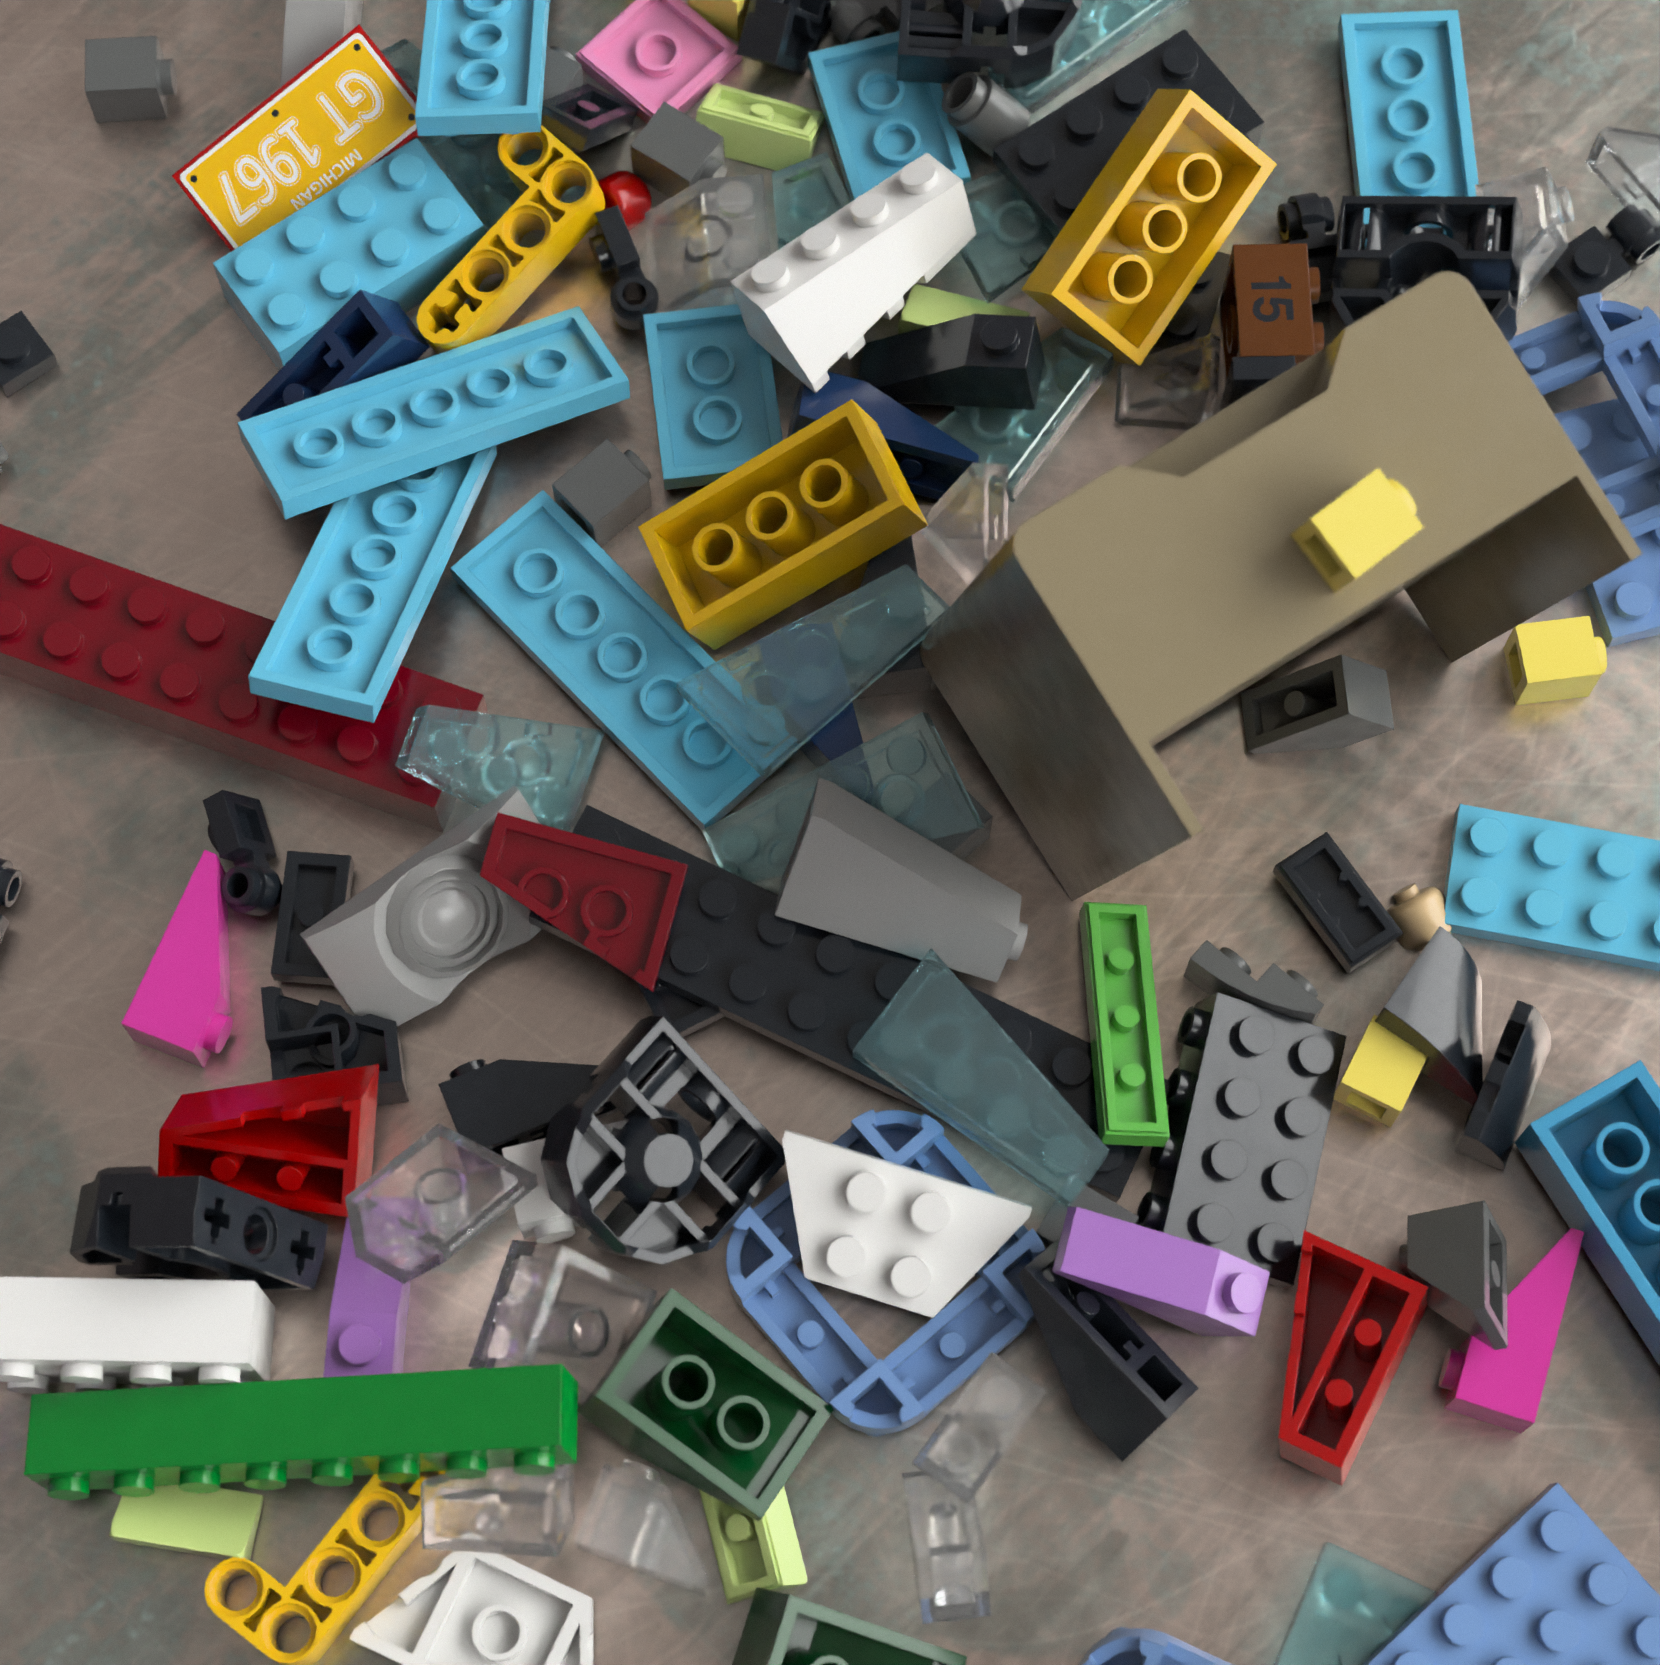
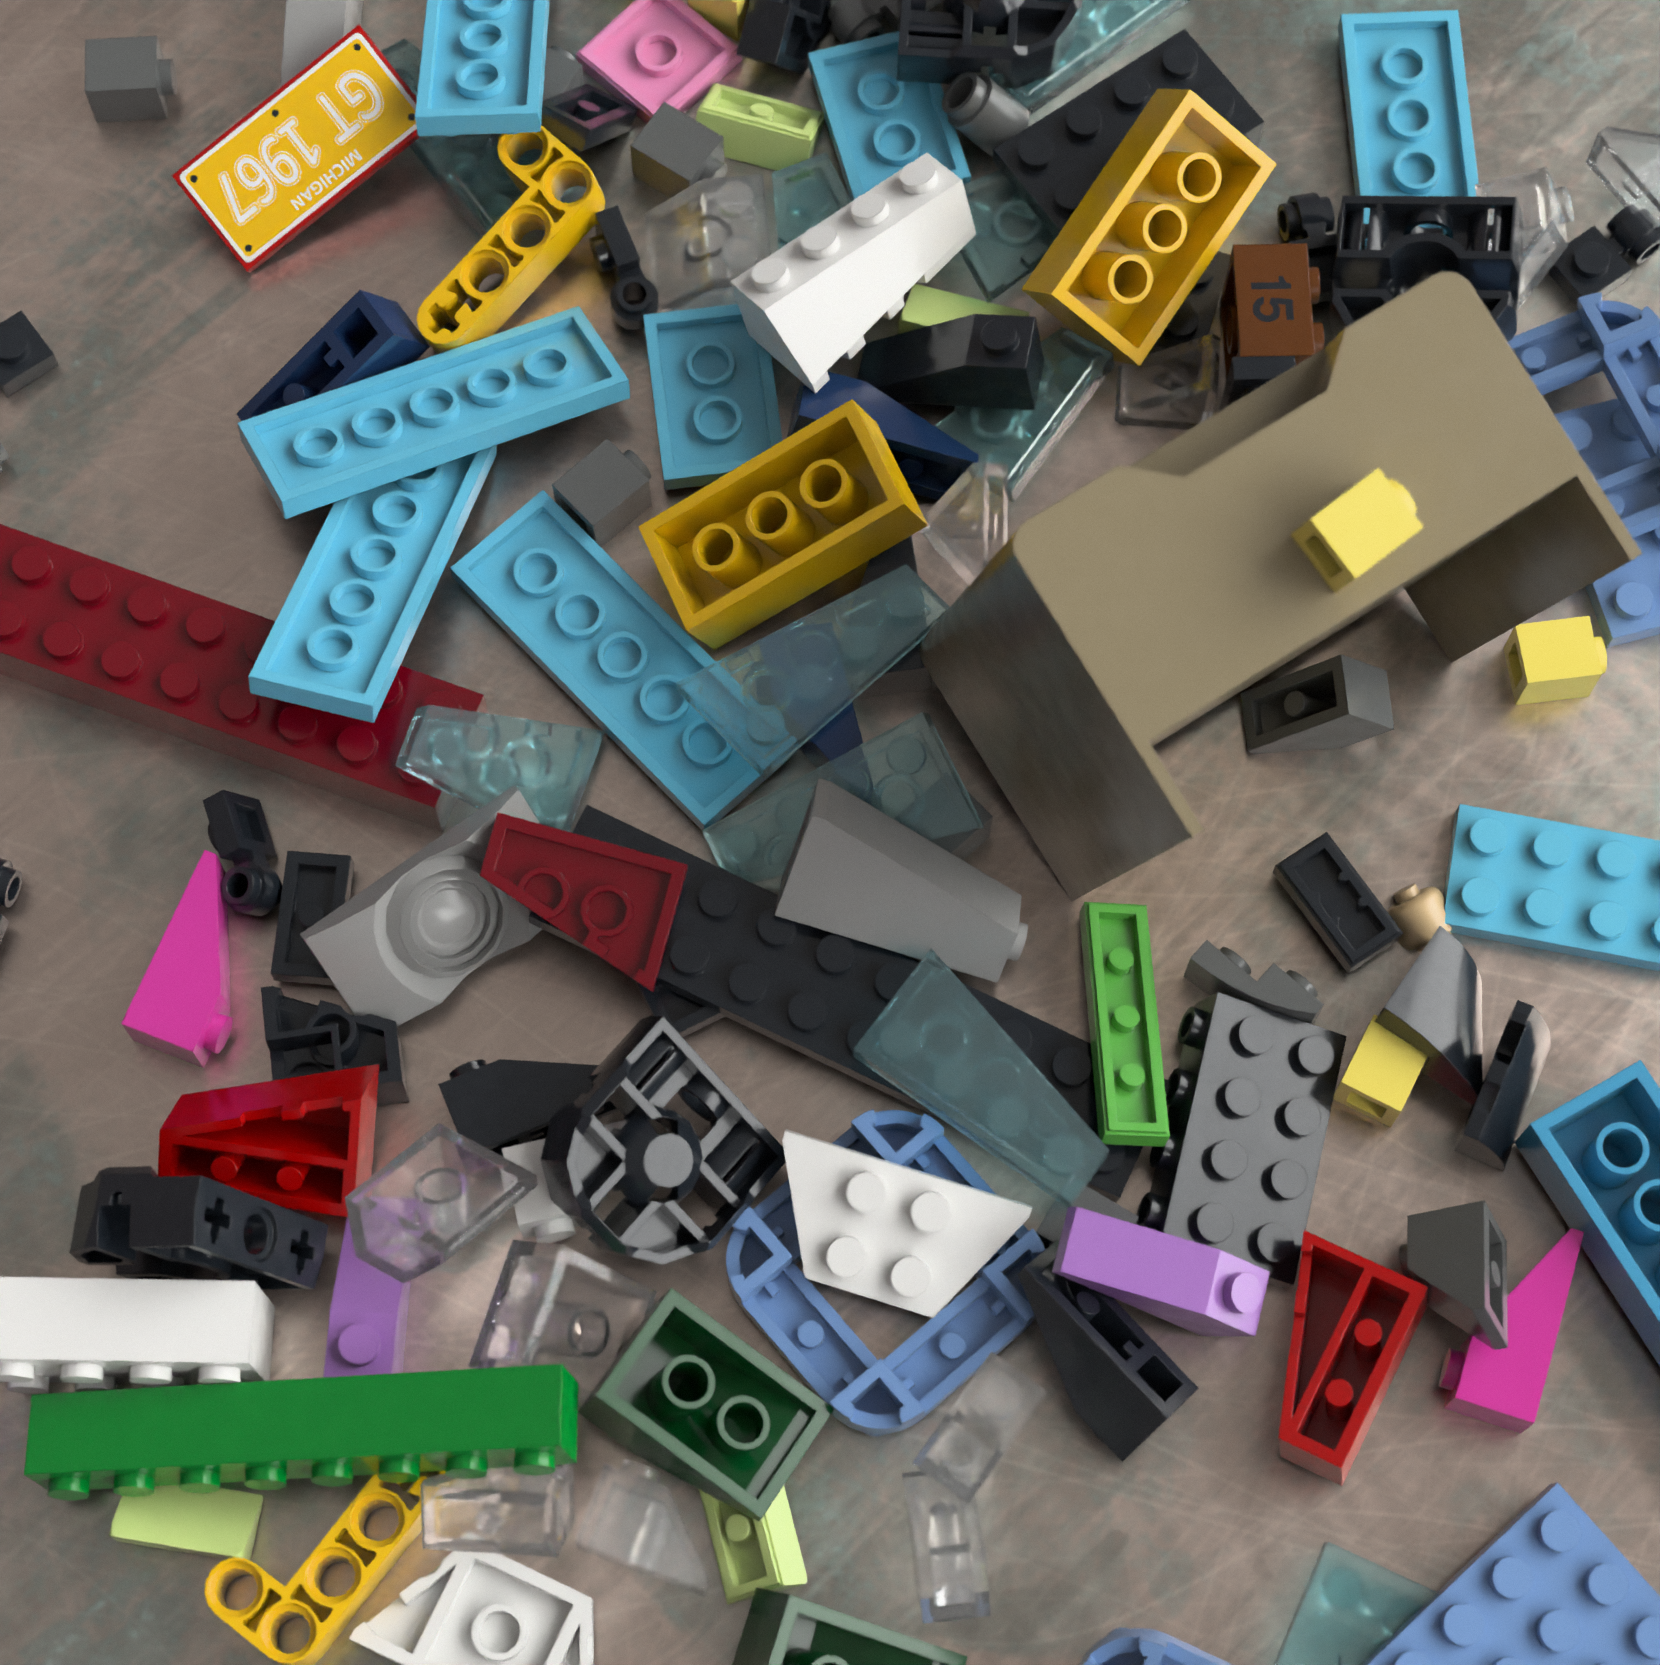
medium azure brick [213,138,486,371] -> none
red piece [597,170,652,231] -> none

